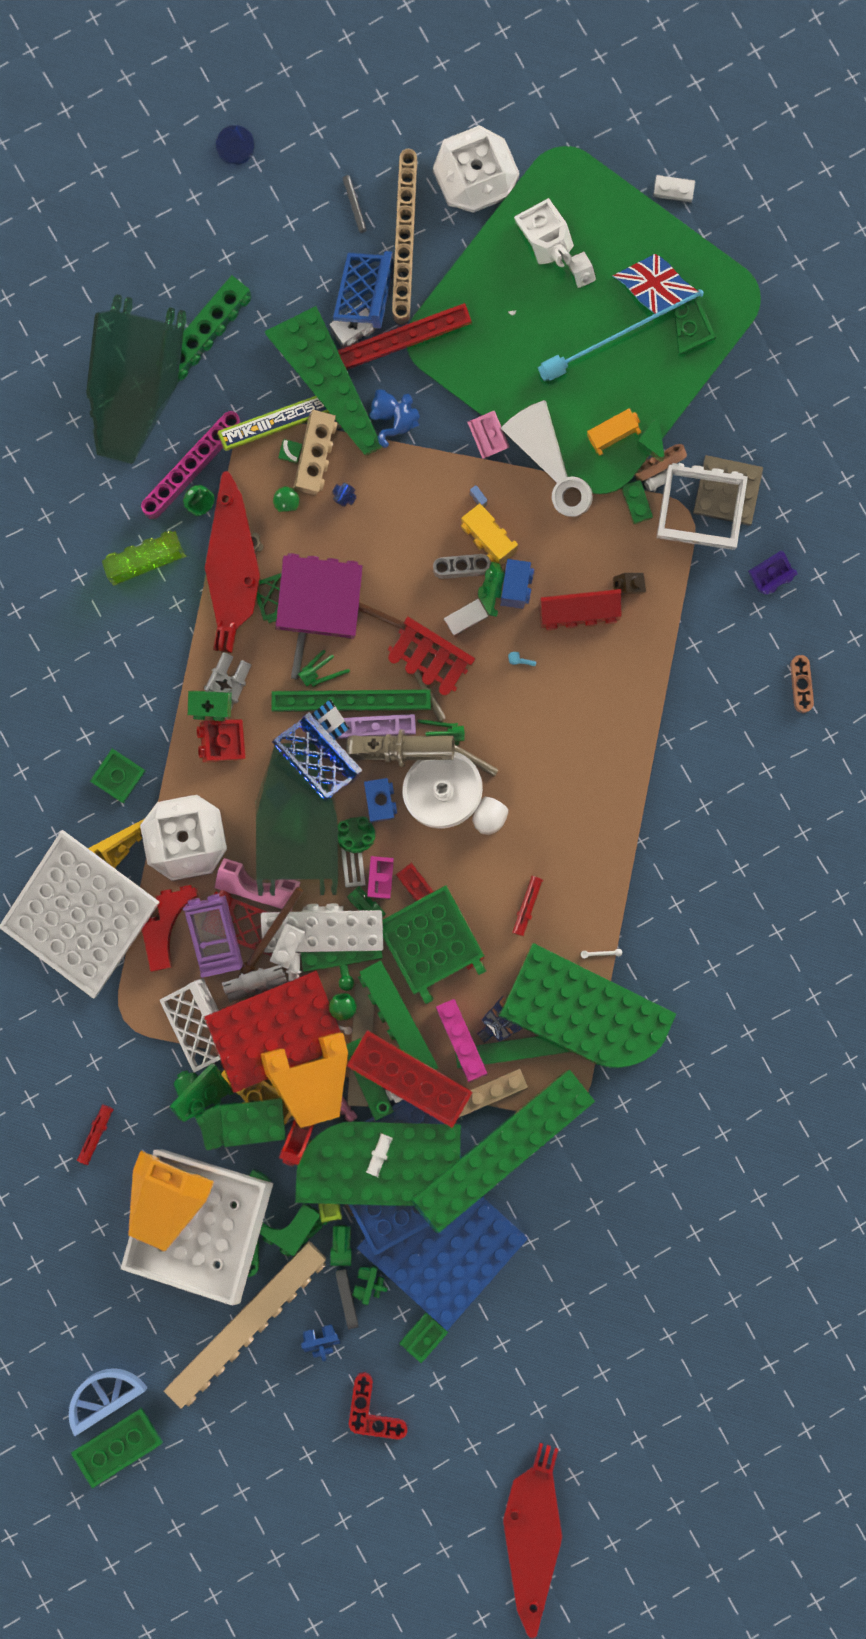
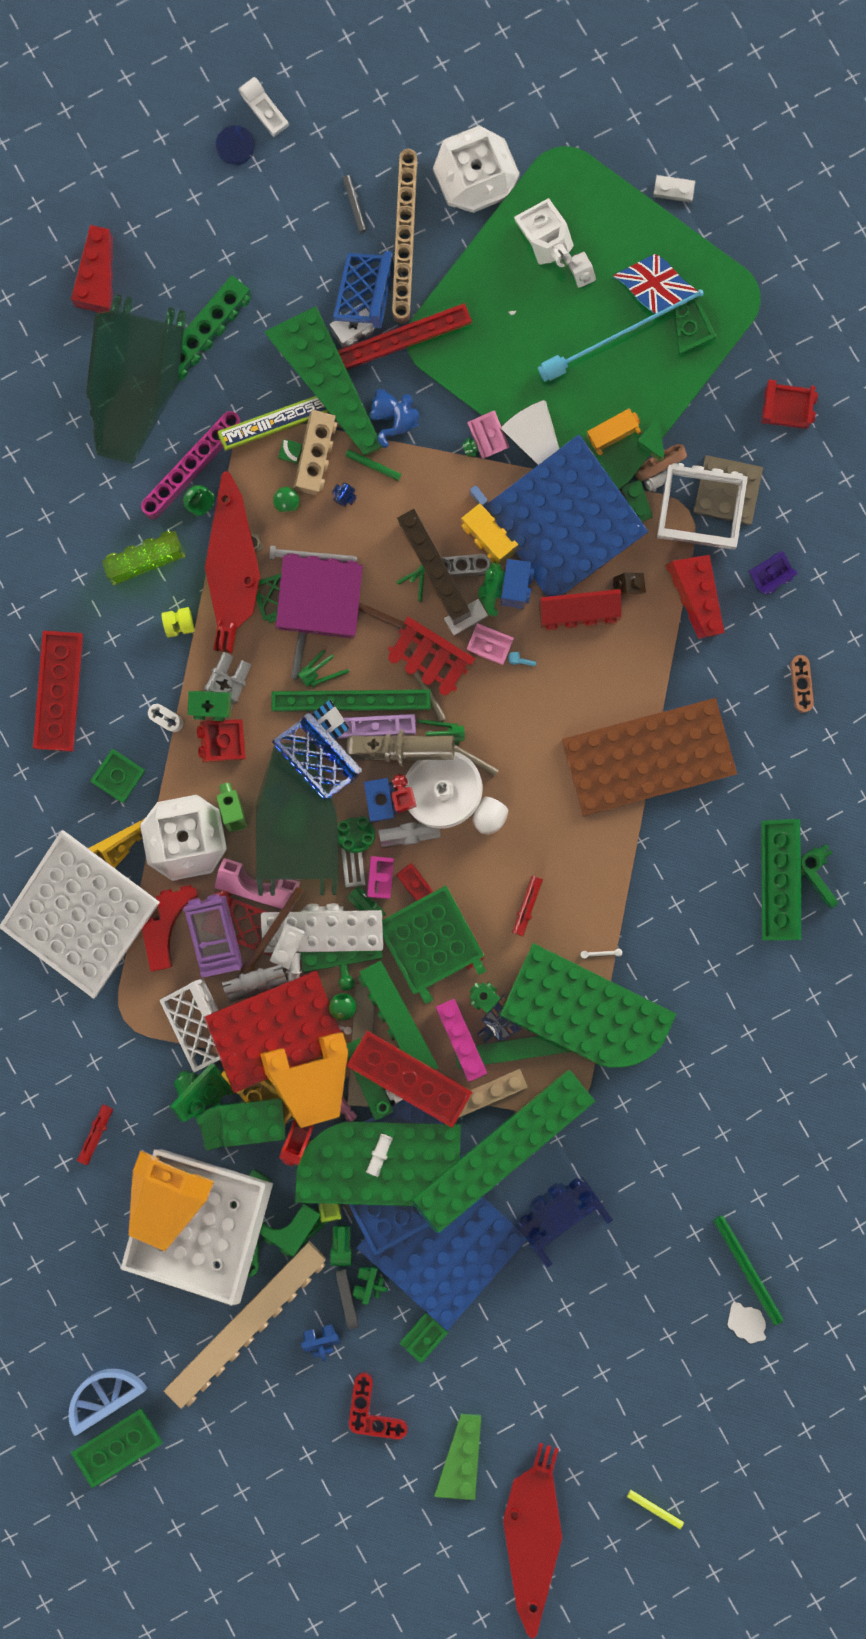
none -> red plate [33,630,84,752]
none -> red wedge [71,225,113,316]
none -> white beam [148,704,184,732]
none -> neon yellow wheel [161,607,195,638]
none -> bright green torso [217,783,249,833]
none -> white plate [238,77,289,137]
none -> light grey bar [270,546,357,563]
none -> green bar [345,449,402,481]
none -> light grey piece [379,822,441,847]
none -> red plate [391,774,417,813]
none -> green plant [396,564,425,602]
none -> dark brown arch [397,509,471,625]
none -> bright green wing [434,1414,481,1500]
none -> green plate [462,437,479,457]
none -> bright pink plate [466,623,514,665]
none -> green brick [469,982,501,1013]
none -> blue plate [484,434,649,597]
none -> clear blue piece [517,1177,613,1268]
none -> dark orange plate [562,698,737,816]
none -> neon yellow bar [627,1490,684,1529]
none -> red wedge [665,555,725,639]
none -> green axle [714,1215,784,1326]
none -> white sticker [728,1302,766,1343]
none -> red panel [761,380,818,429]
none -> green plate [761,819,801,941]
none -> green piece [801,844,839,909]

